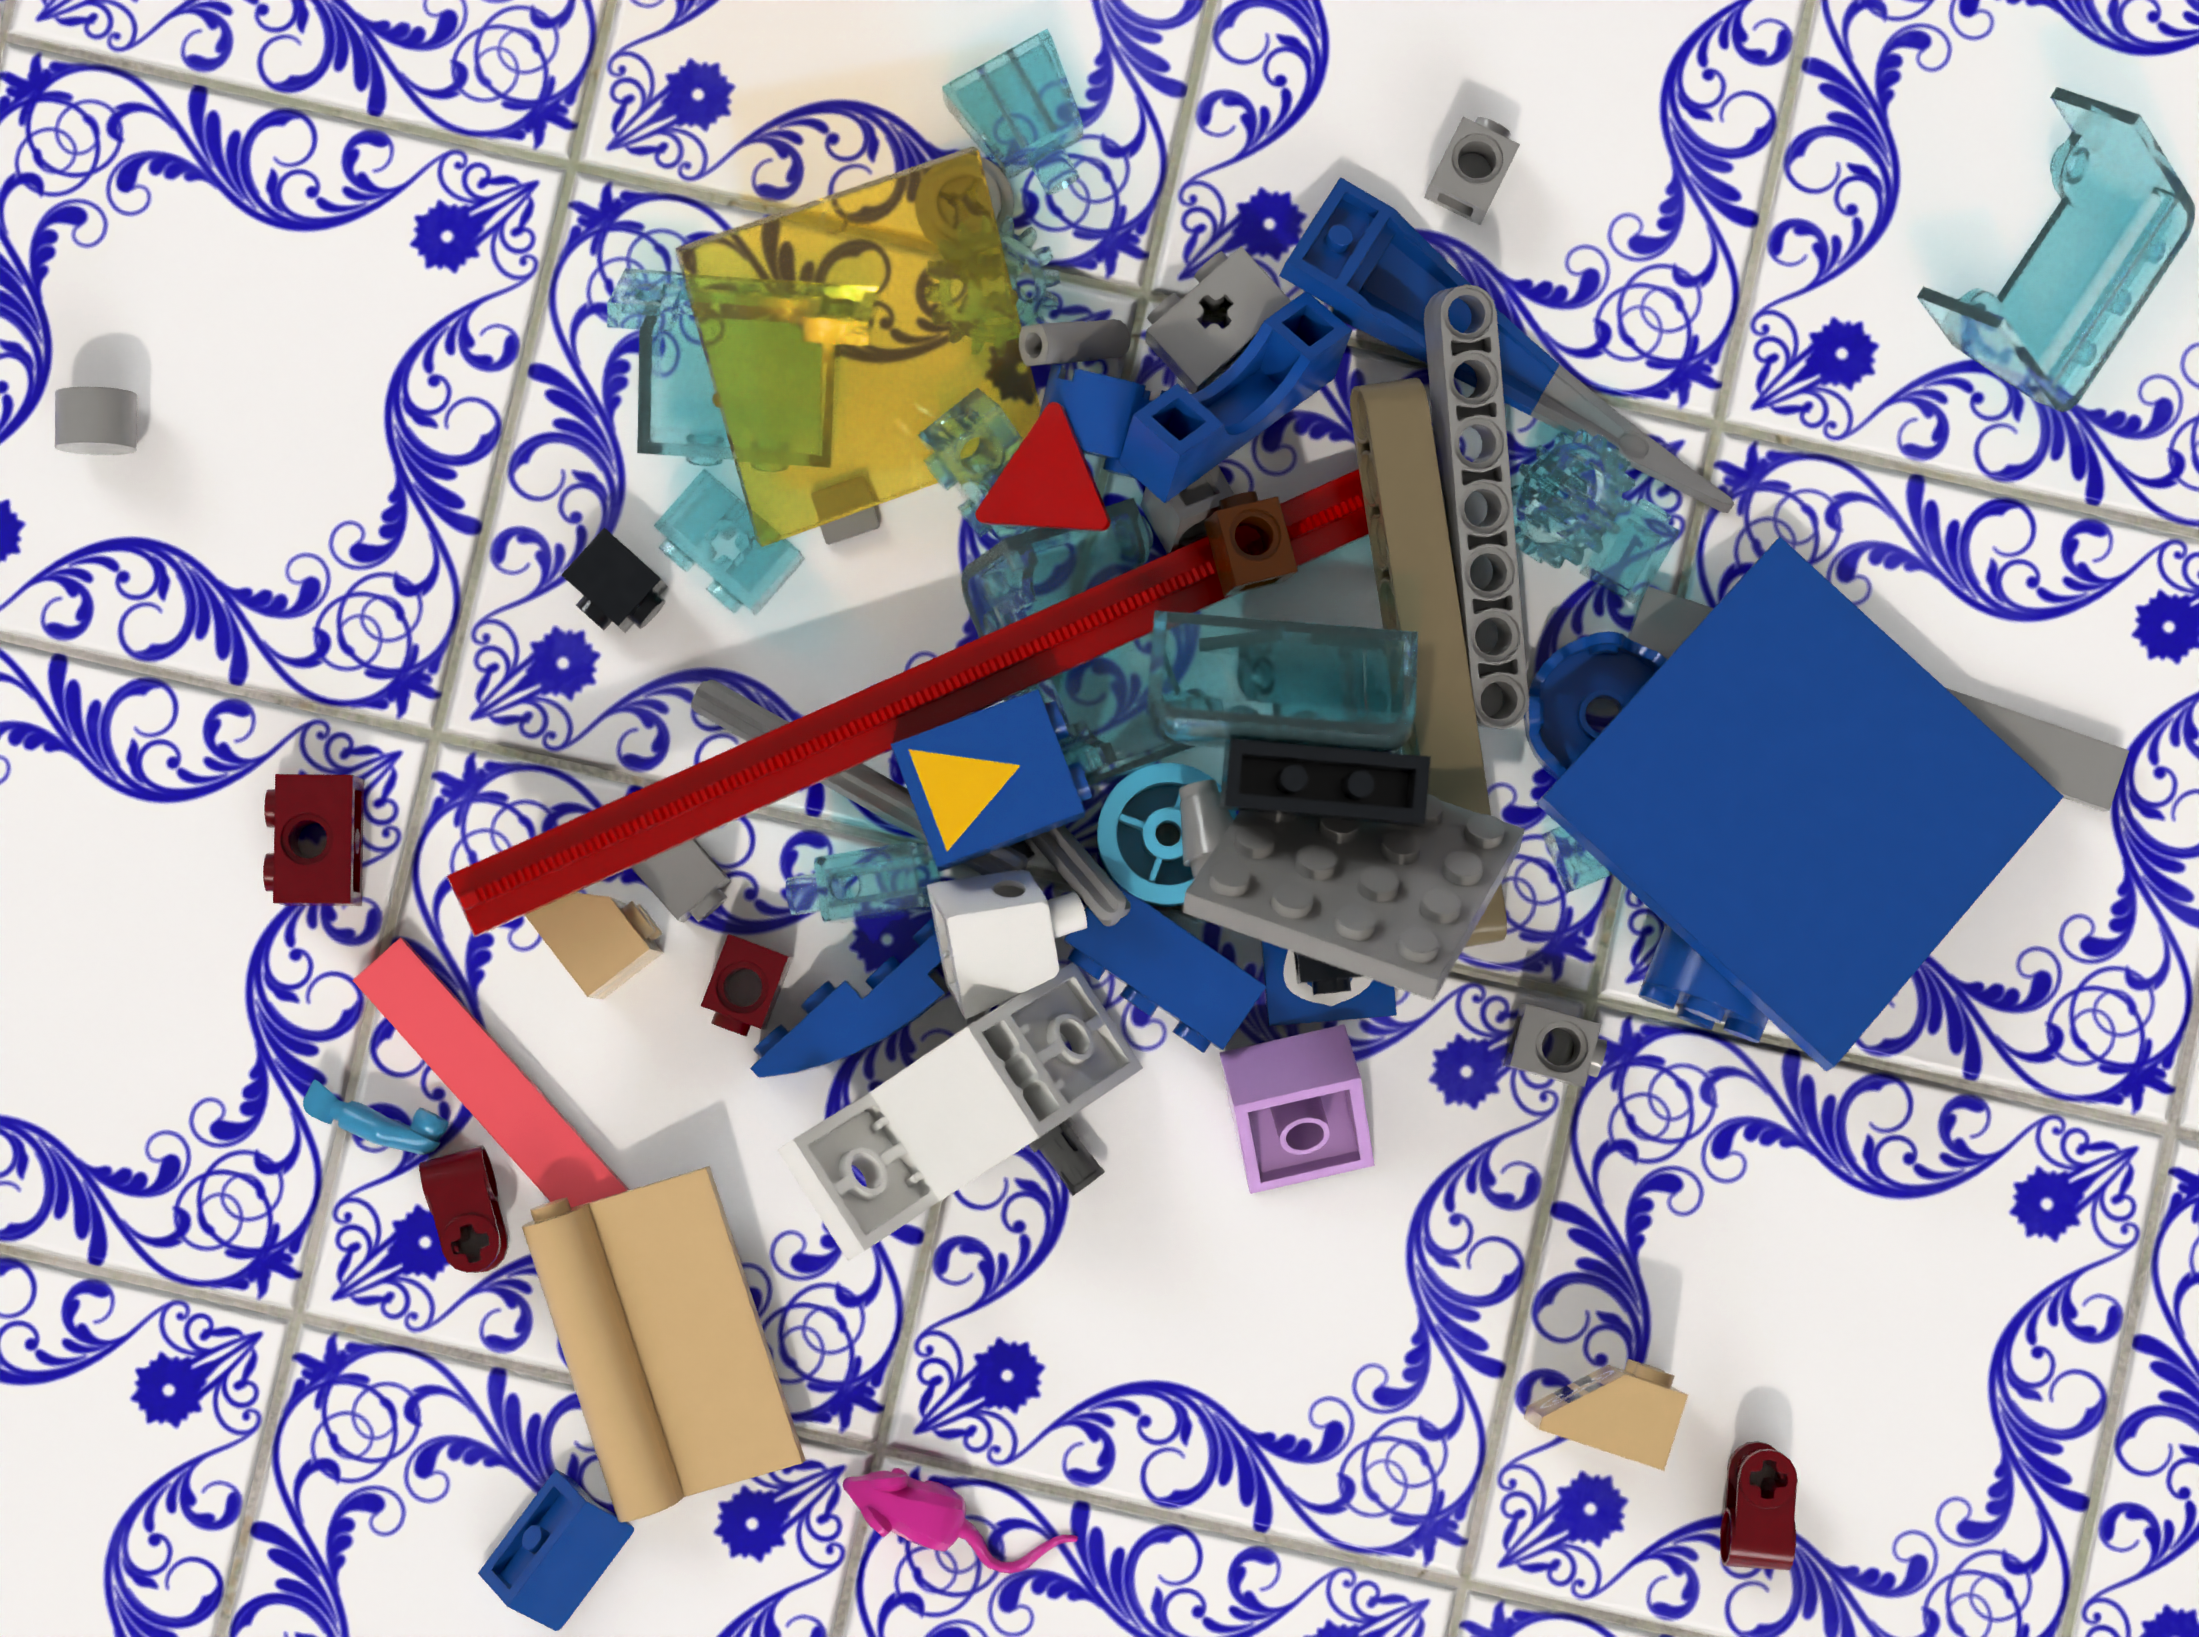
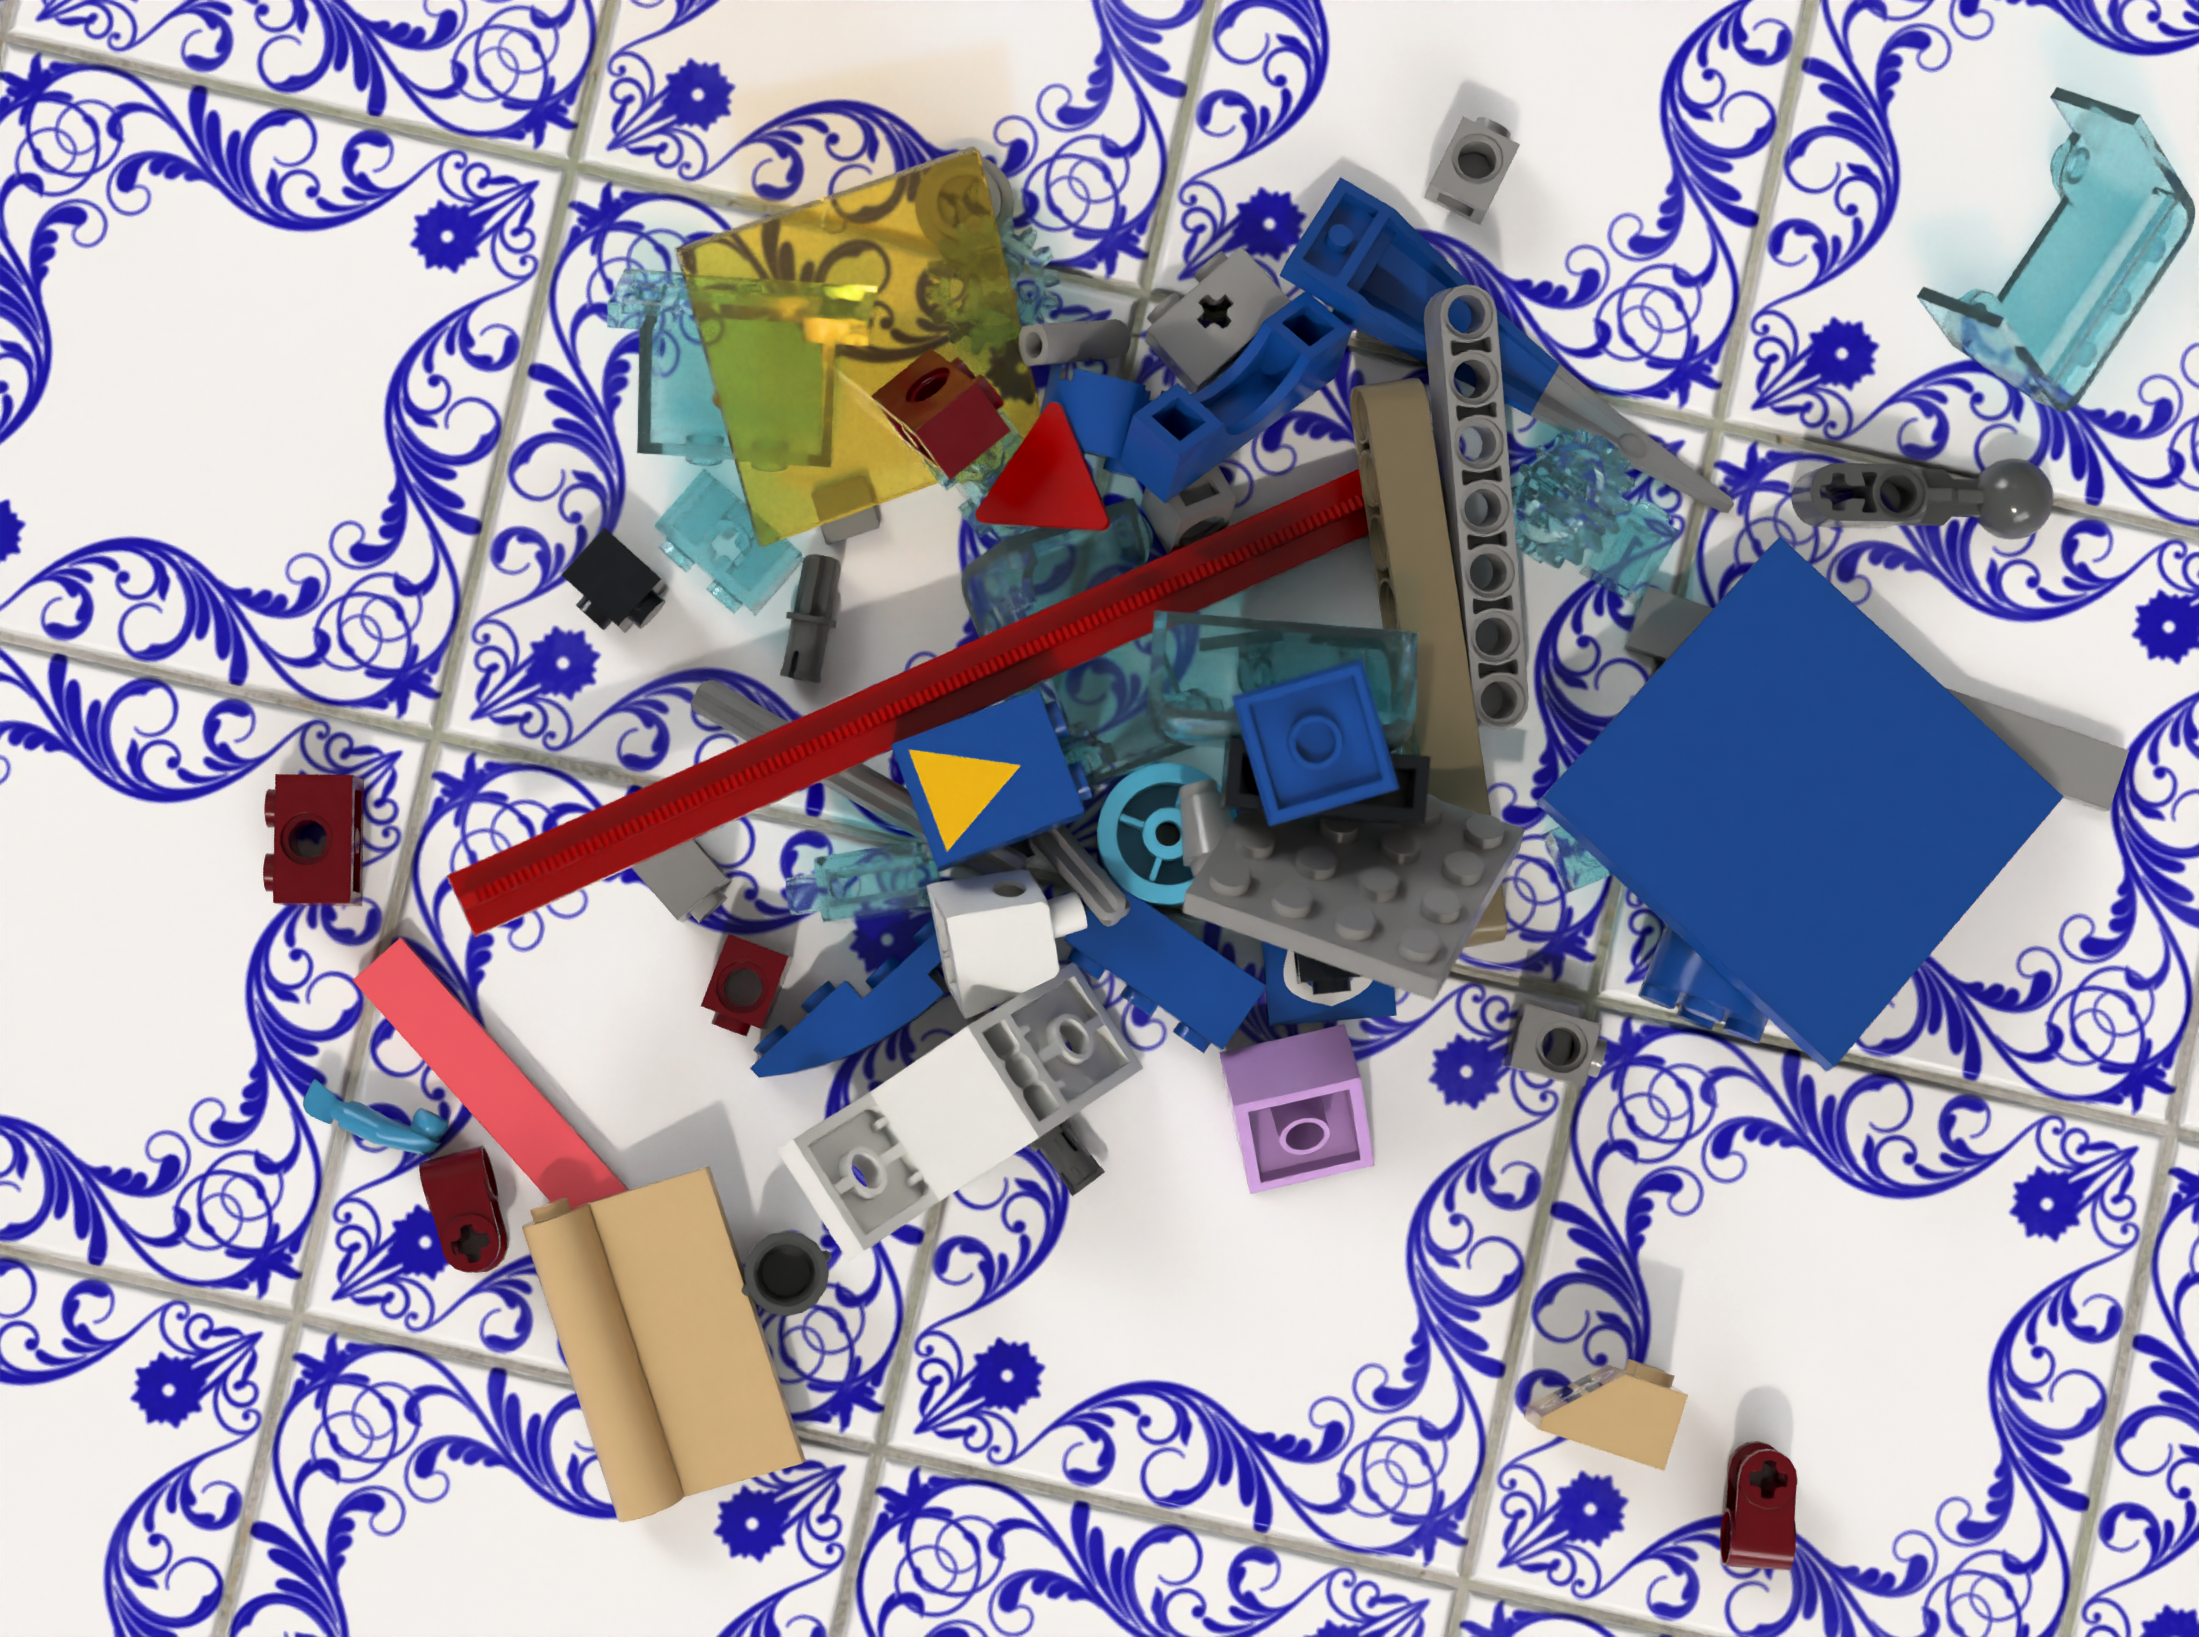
light grey piece [54,387,137,455] -> none
blue panel [478,1469,634,1631] -> none
tan slope [525,893,663,1000] -> none
dark pink animal [842,1468,1078,1574] -> none
clear light blue torso [942,29,1083,195] -> none
reddish brown brick [1204,491,1298,596] -> none
blue plate [1523,631,1667,780] -> none
none -> dark grey piece [742,1231,831,1316]
none -> dark grey axle [780,554,841,683]
none -> dark red brick [871,348,1011,480]
none -> blue tile [1231,658,1399,826]
none -> dark grey beam [1791,458,2054,540]

